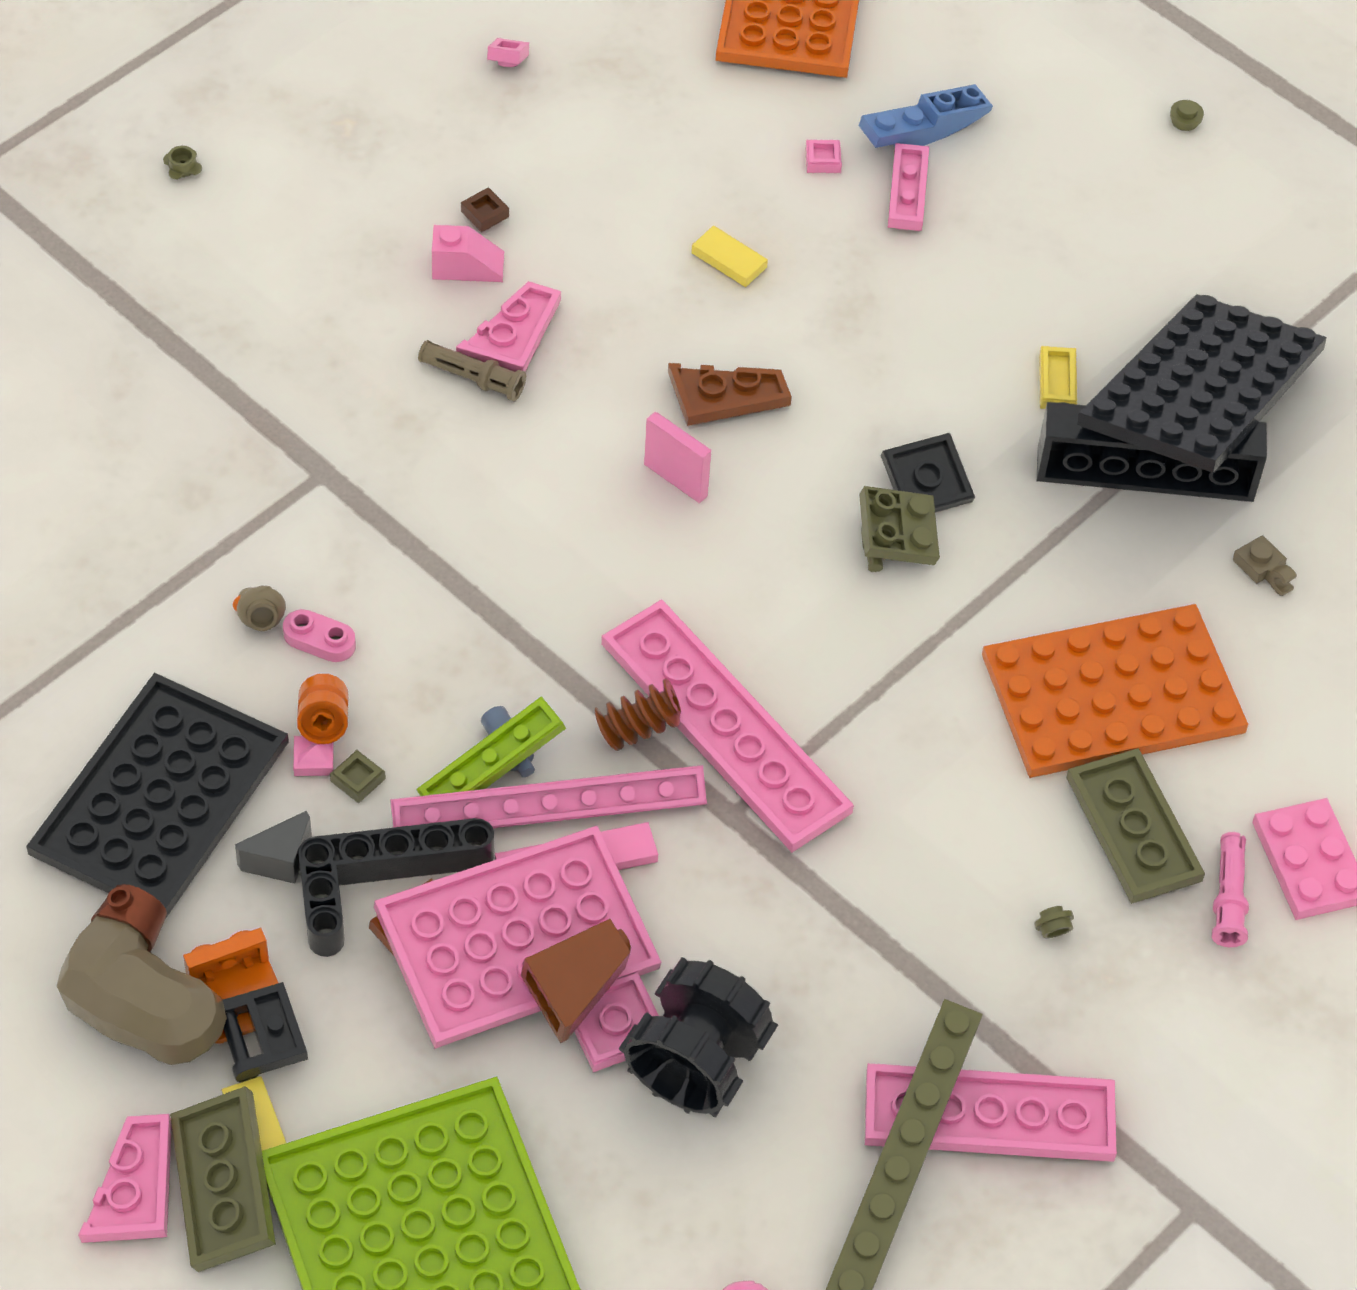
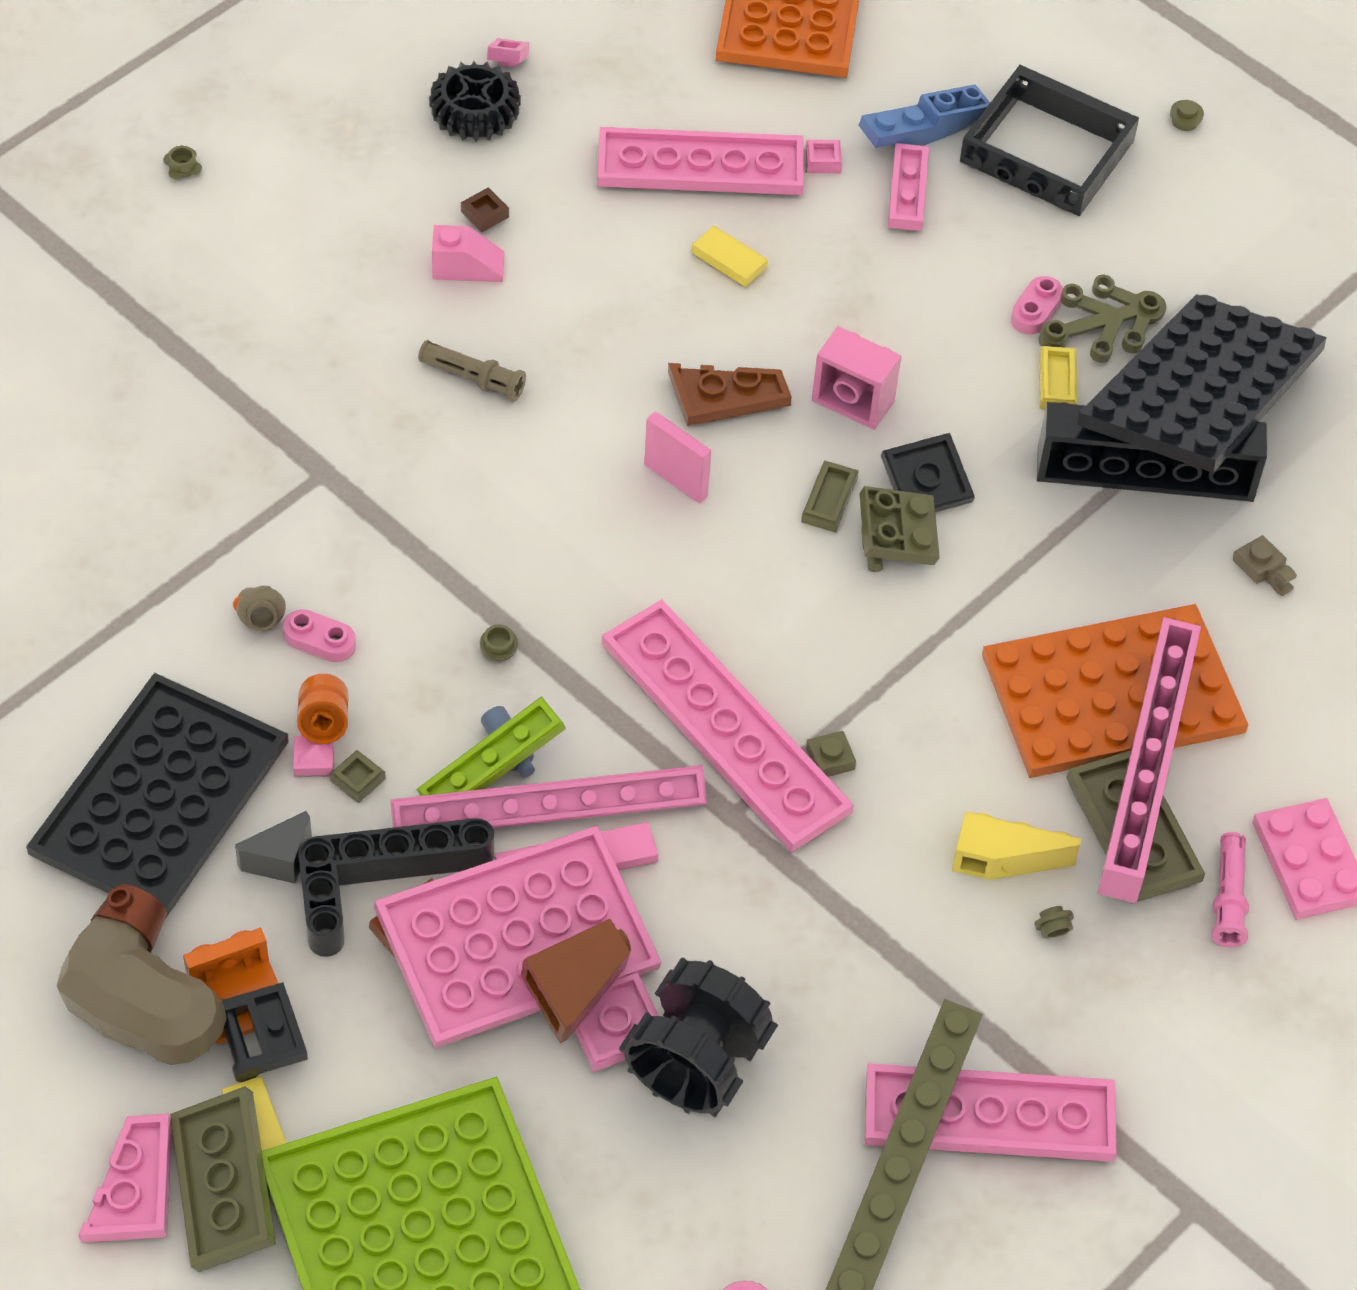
bright pink wing [456,281,561,372] -> none
dark orange piece [595,678,681,751] -> none
none -> black gear [429,60,521,142]
none -> olive plate [480,624,518,661]
none -> bright pink plate [597,127,803,195]
none -> olive tile [801,460,859,533]
none -> olive plate [806,731,856,777]
none -> bright pink brick [812,326,901,430]
none -> light yellow slope [952,811,1081,880]
none -> black window [959,64,1139,217]
none -> bright pink plate [1011,276,1063,334]
none -> olive plant [1038,274,1167,363]
none -> bright pink brick [1097,617,1201,903]

